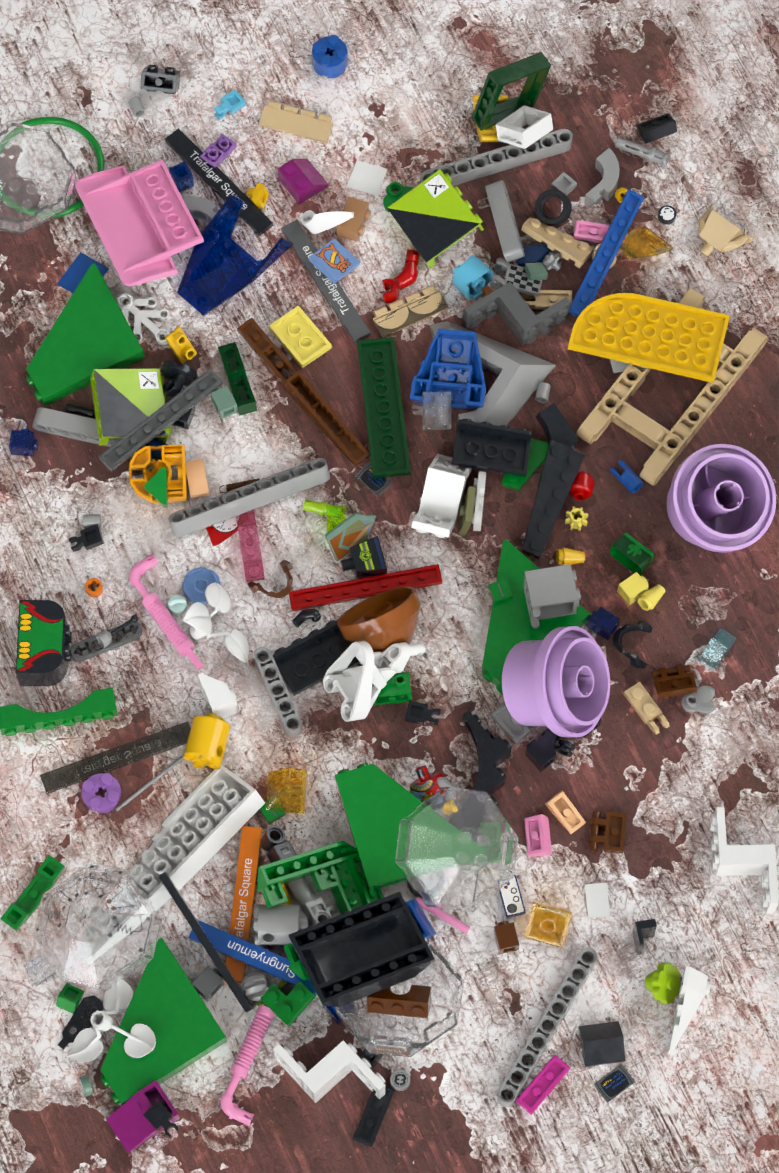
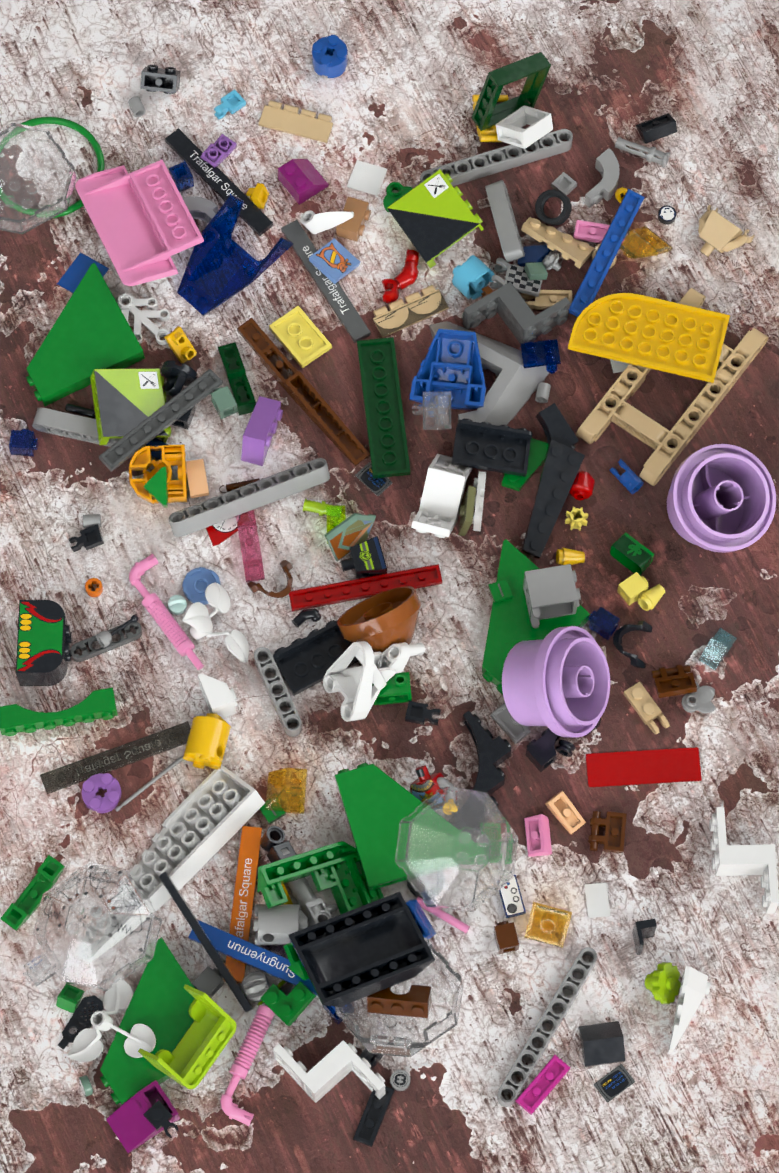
none -> lime windscreen [138,984,236,1089]
none -> medium lavender wedge [241,396,283,466]
none -> clear blue hinge [520,339,561,374]
none -> red sticker [586,747,702,787]

